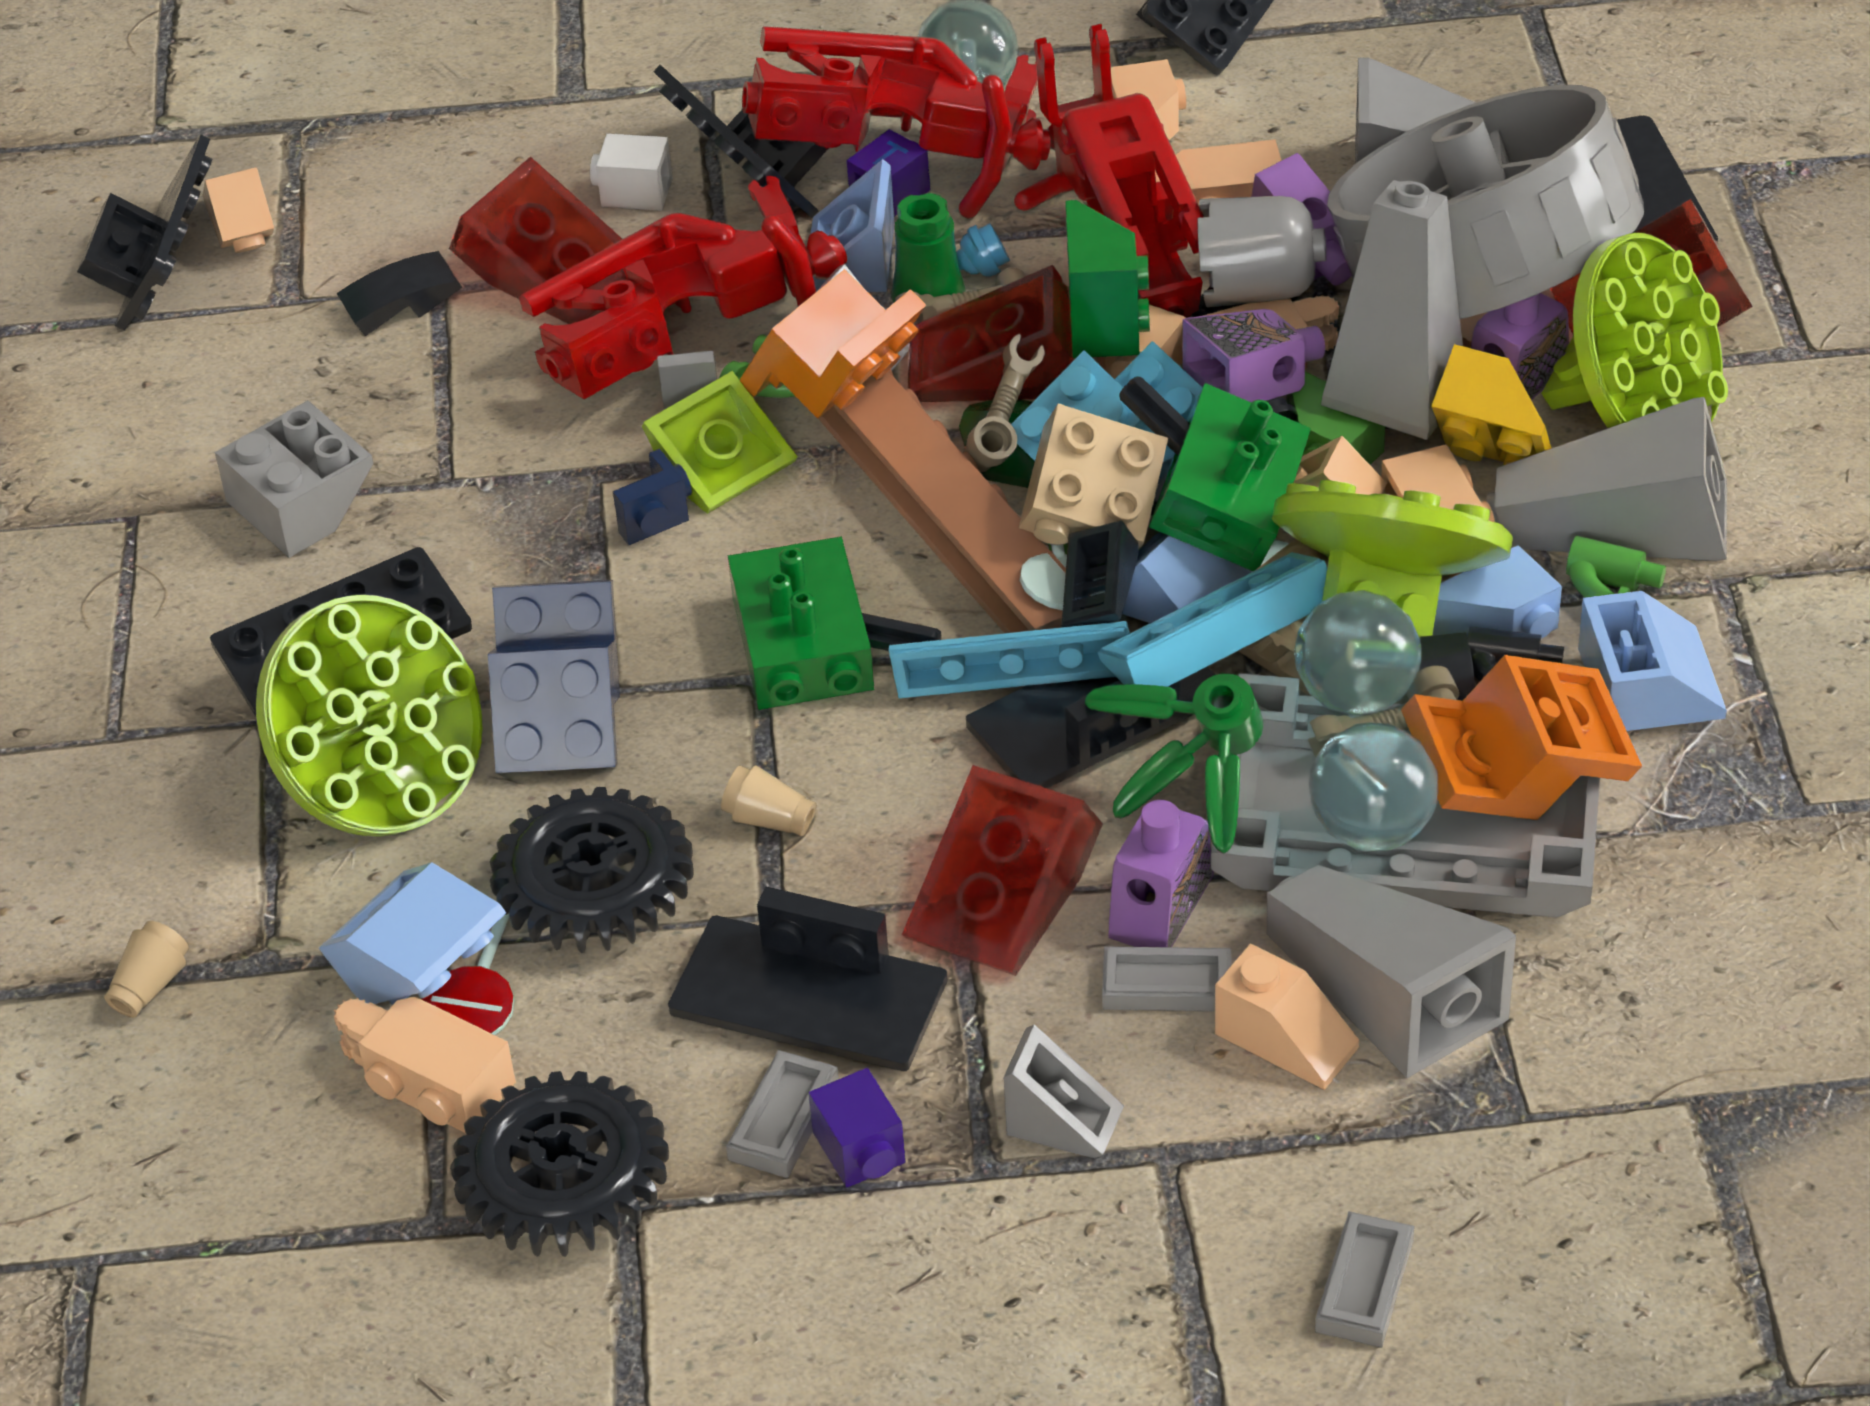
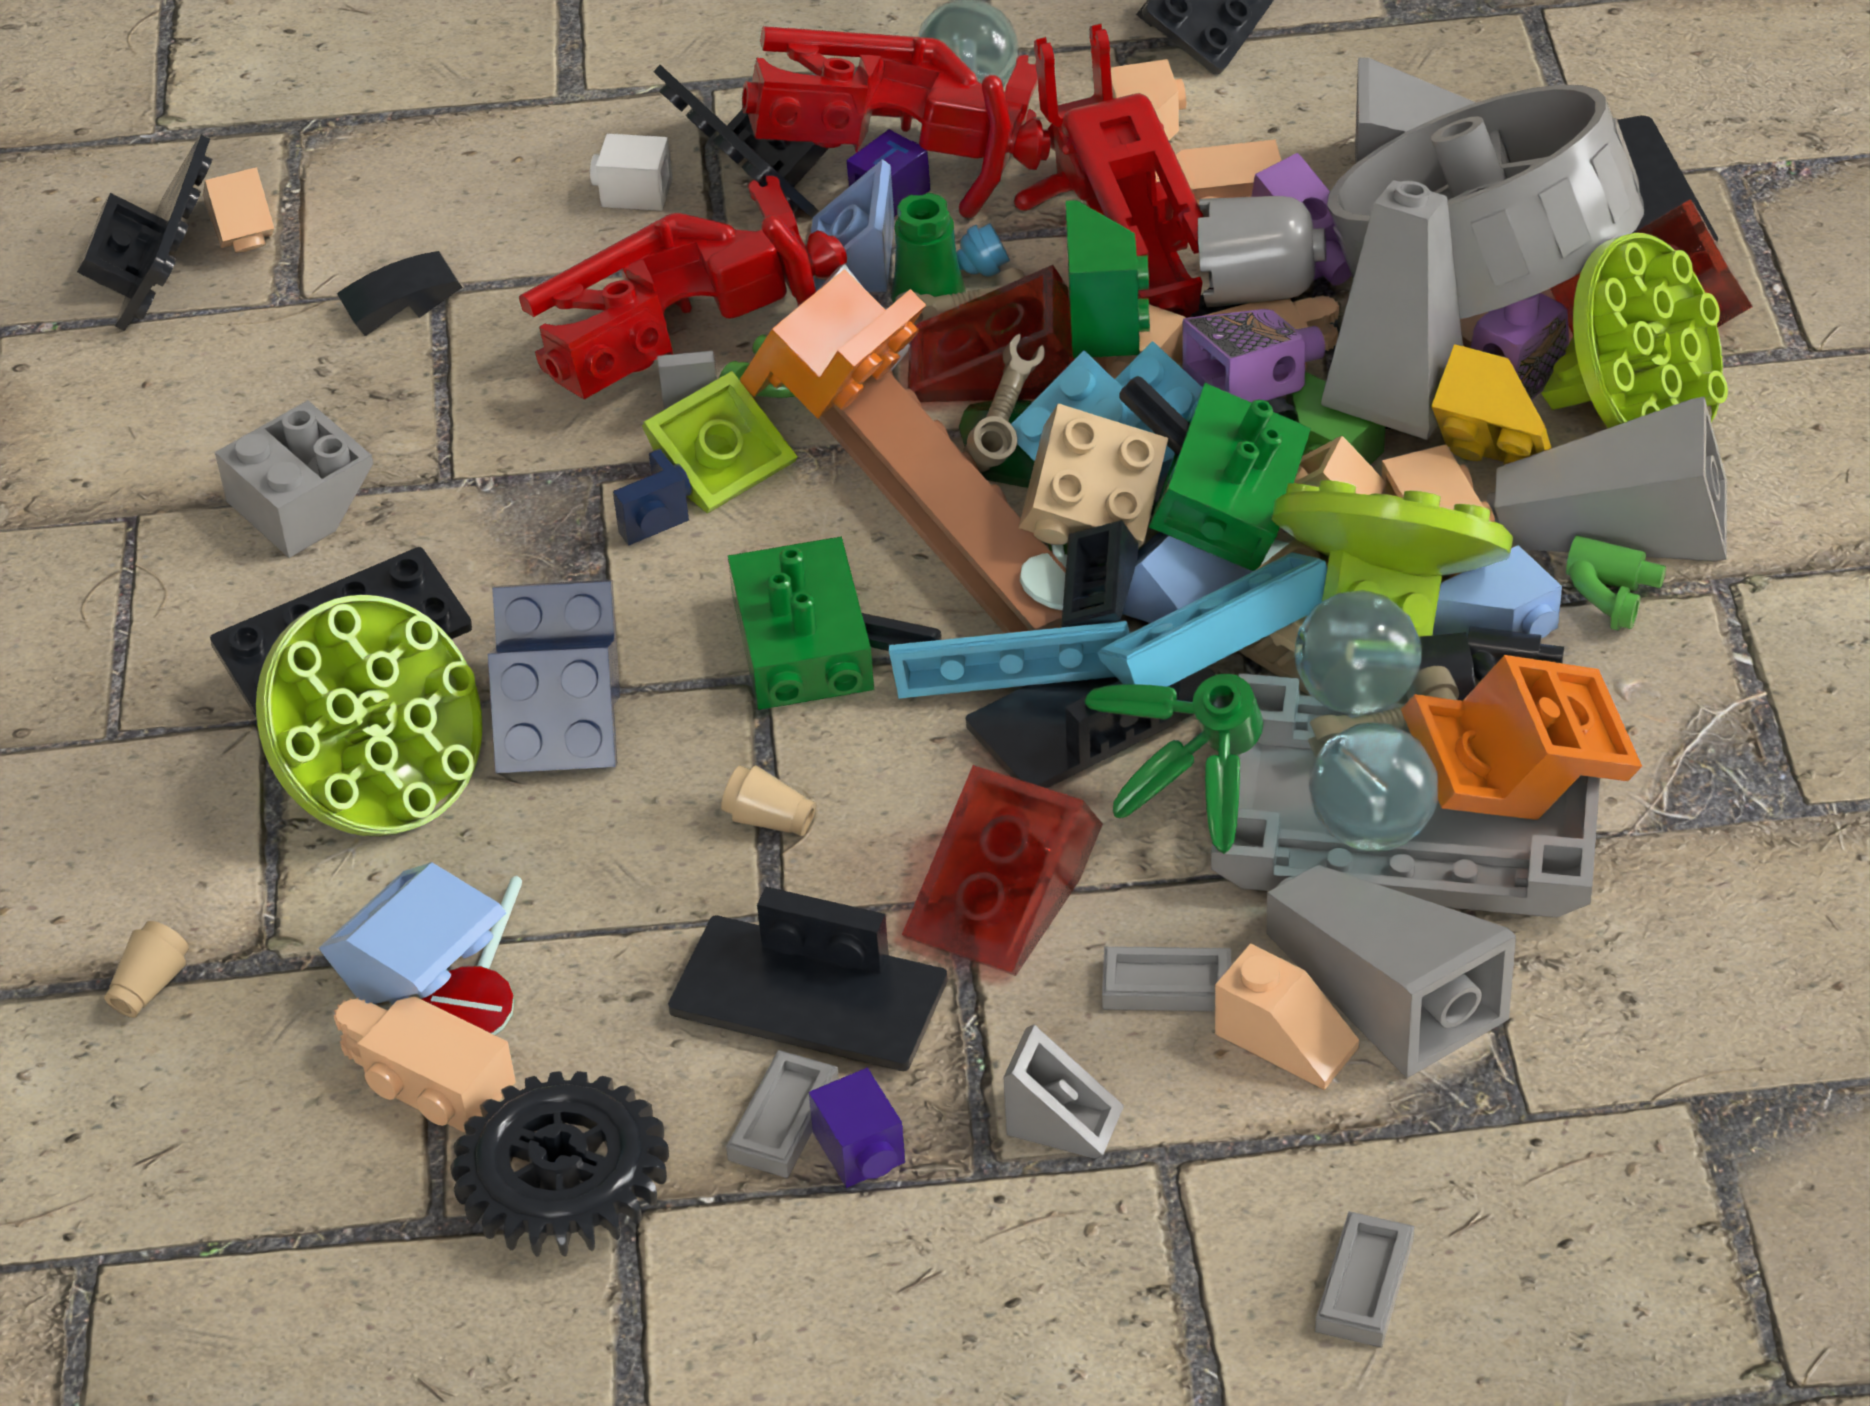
clear red slope [449,156,623,324] -> none
black gear [490,787,694,953] -> none
medium lavender torso [1108,800,1214,947] -> none
light blue slope [1578,591,1727,731] -> none

